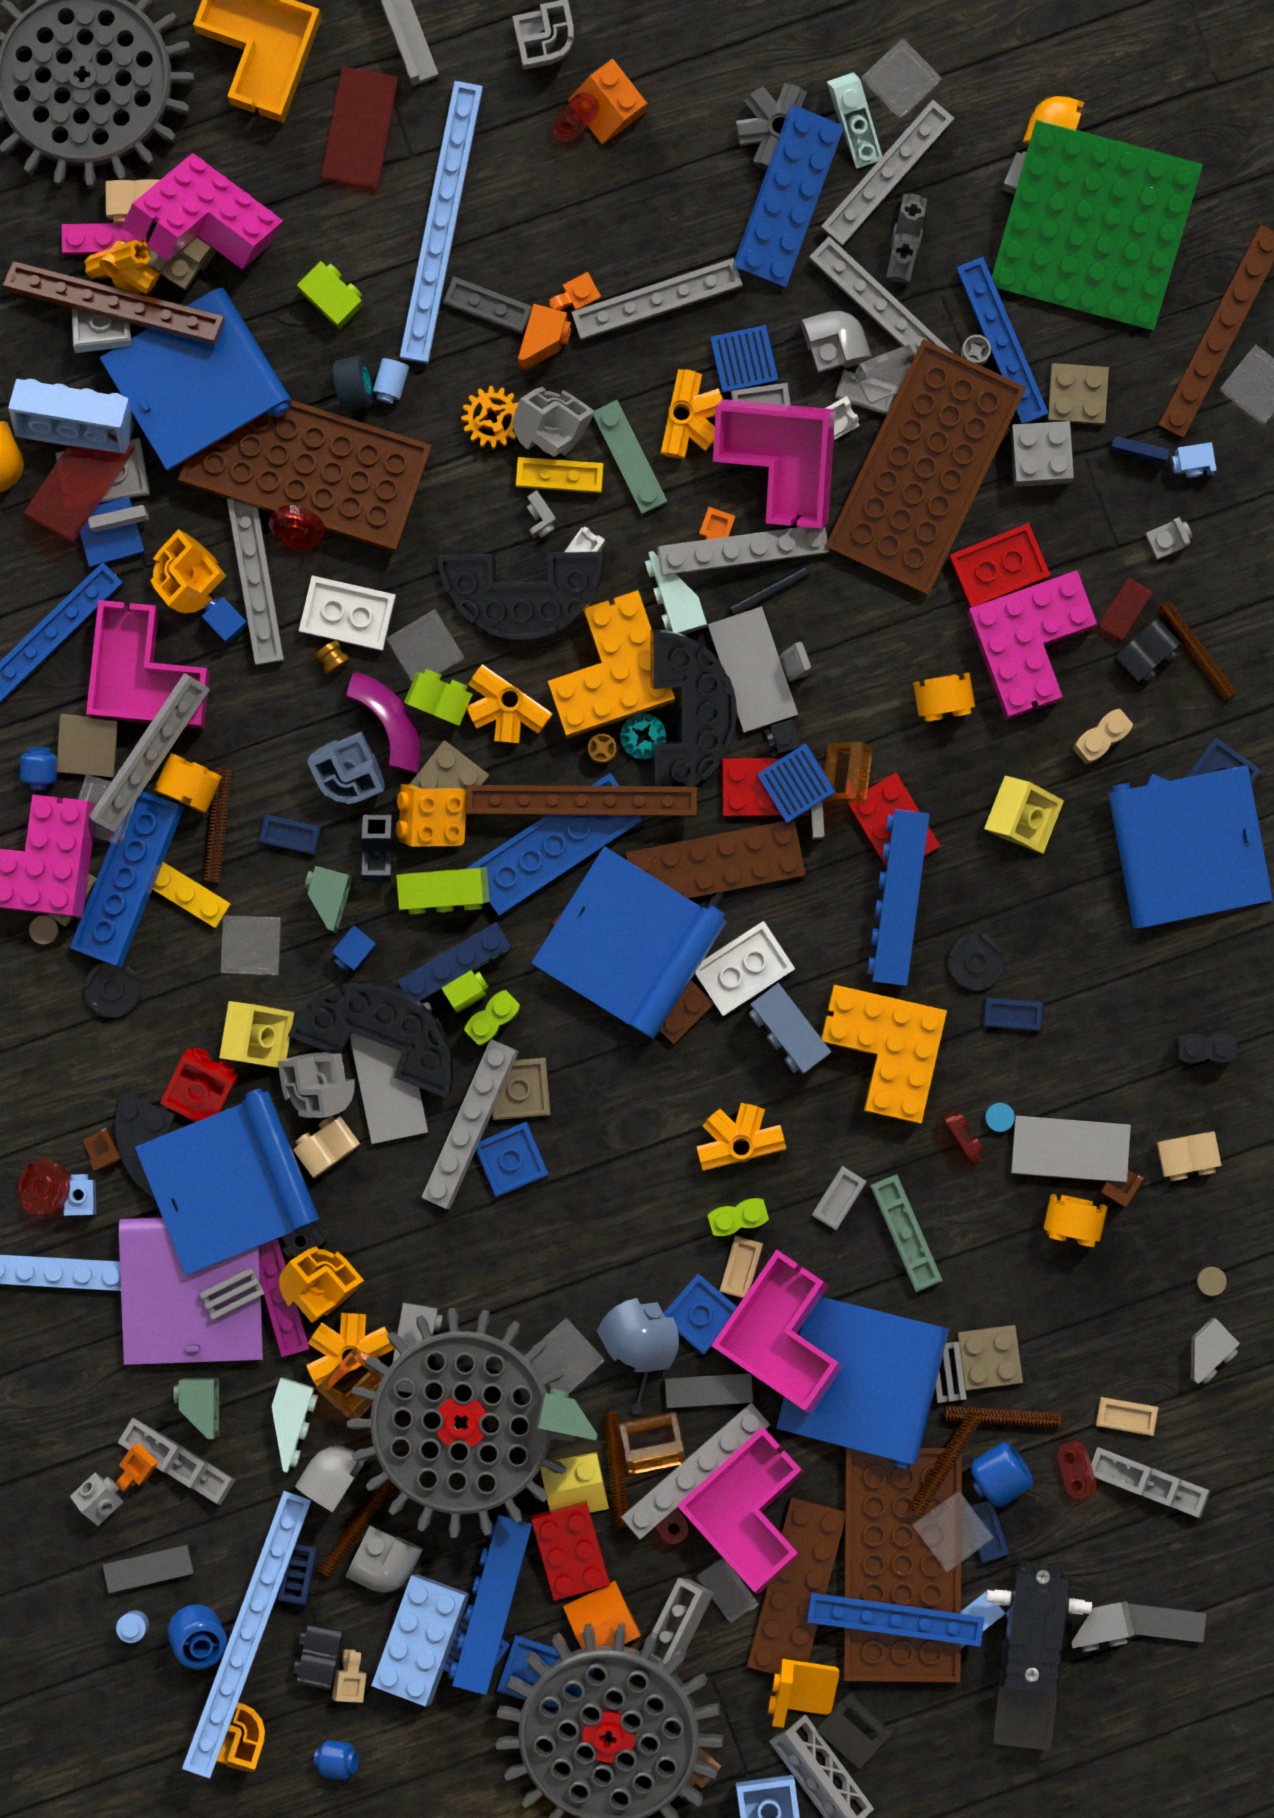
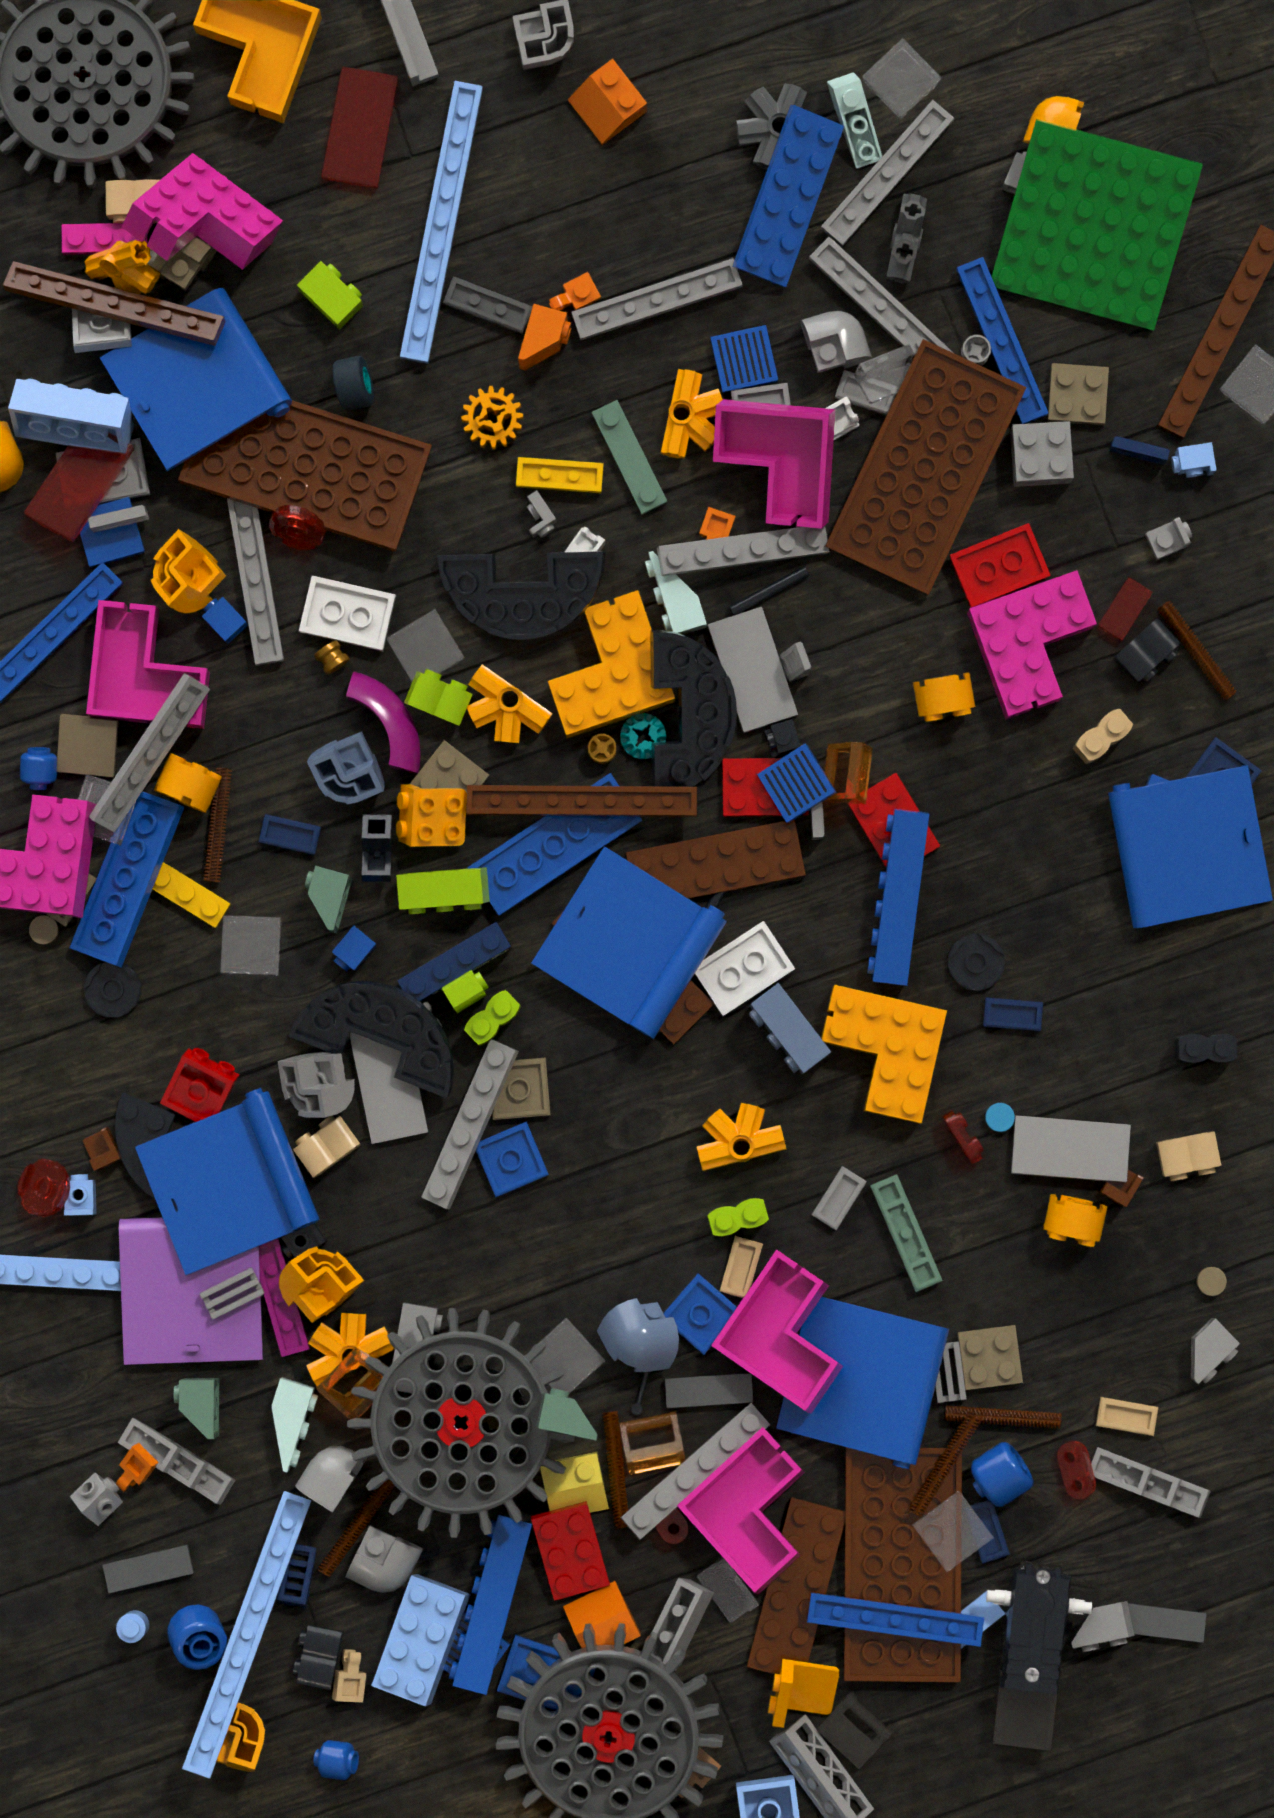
light yellow slope [219,1001,294,1068] -> none
light blue brick [372,358,409,404] -> none
light grey brick [513,387,595,457] -> none
clear red plate [551,93,599,142] -> none
light yellow slope [984,776,1064,853] -> none

